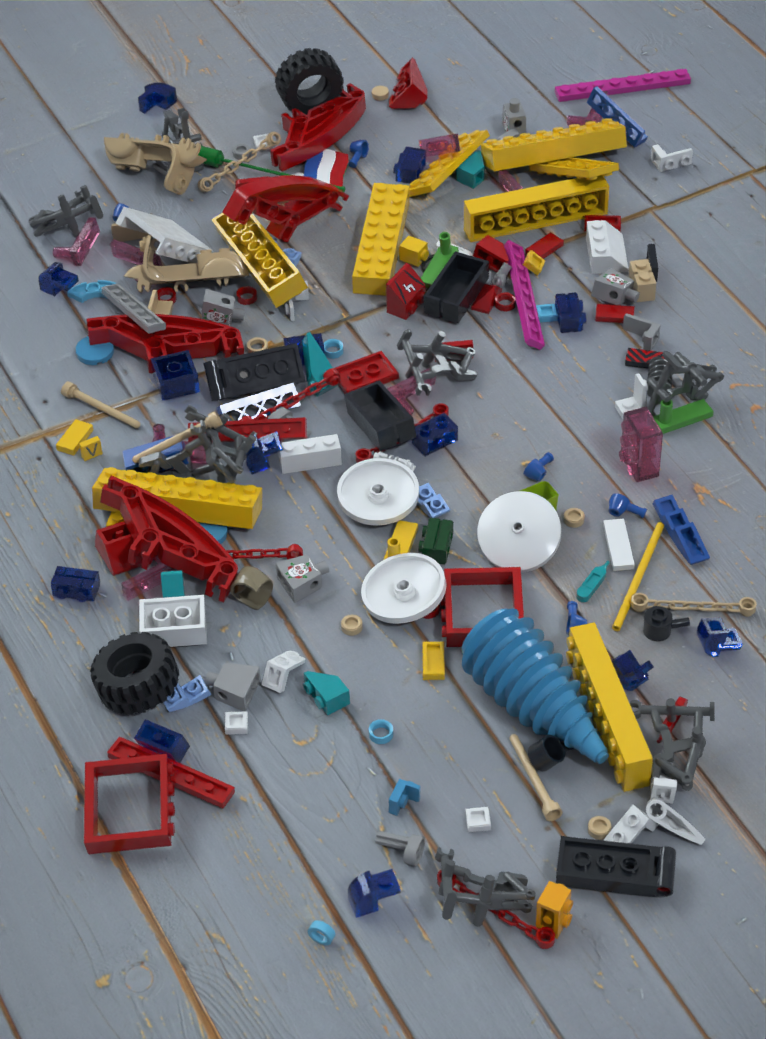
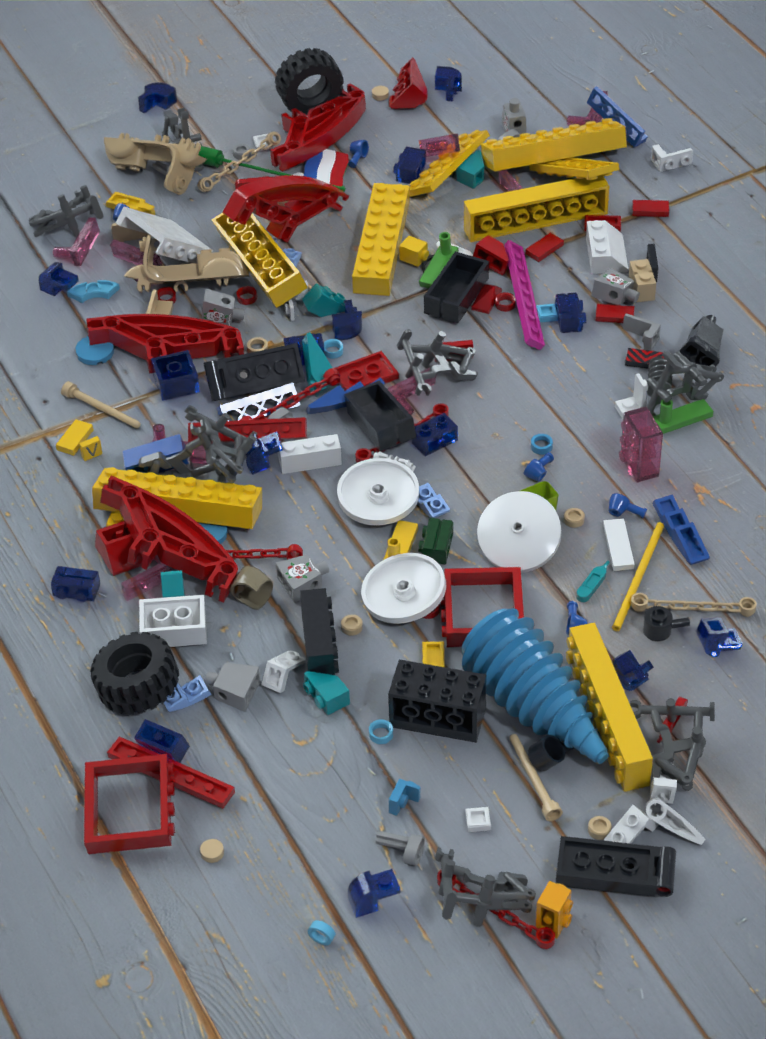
light grey tile [101,283,166,334] -> none
tan piece [132,411,223,463] -> none
white tile [225,711,248,735] -> none
red slope [386,263,426,320] -> none
light grey arm [492,262,512,288] -> none
yellow tile [523,250,545,275] -> none
dark pink plate [555,69,691,102] -> none
none -> yellow hinge [106,192,156,215]
none -> tan tile [200,839,224,863]
none -> black piece [300,588,339,675]
none -> teal slope [302,283,349,317]
none -> blue slope [306,377,385,414]
none -> clear blue brick [332,299,363,340]
none -> black brick [388,659,487,743]
none -> clear blue brick [435,66,462,101]
none -> dark azure piece [531,434,553,455]
none -> red tile [632,200,669,217]
none -> black piece [680,315,724,366]

